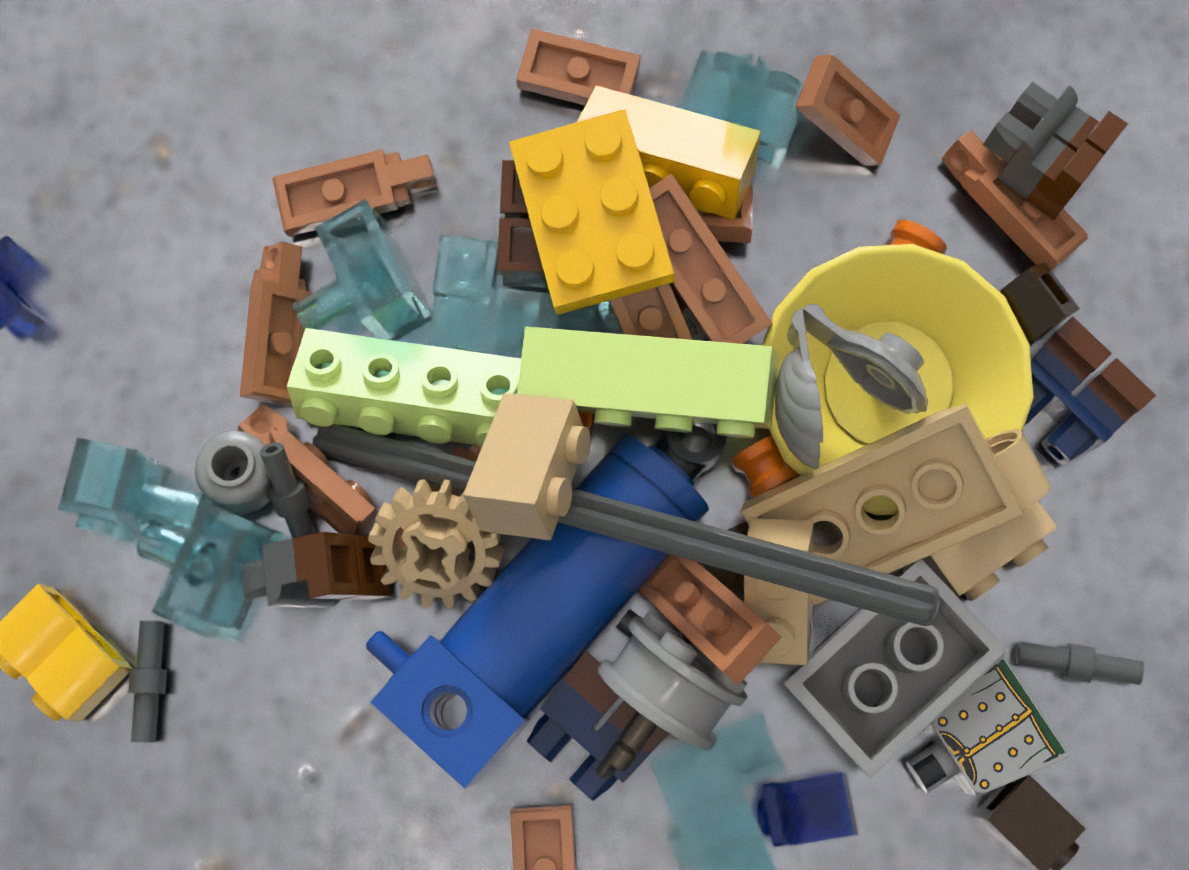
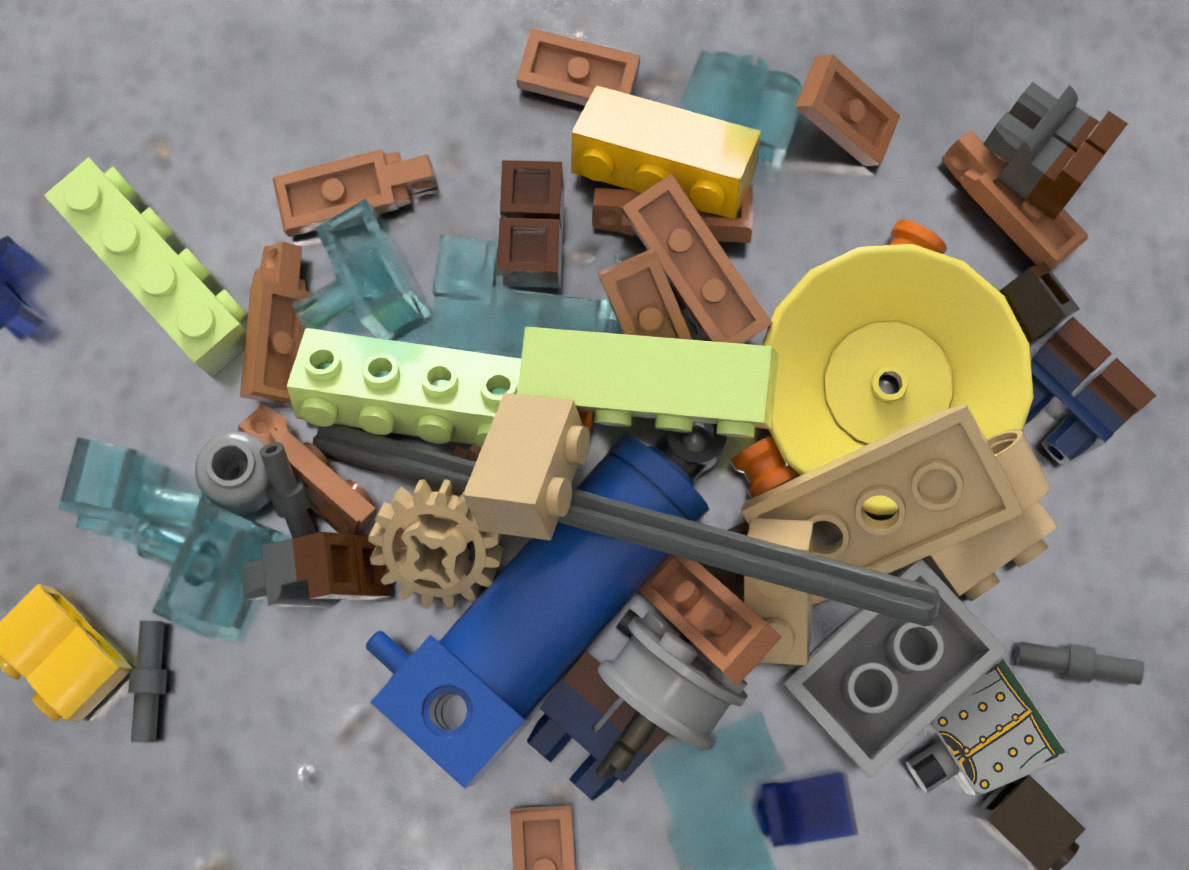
yellow plate [509,108,675,315] -> none
light grey animal [775,304,928,469] -> none
none -> yellowish green brick [44,157,248,377]

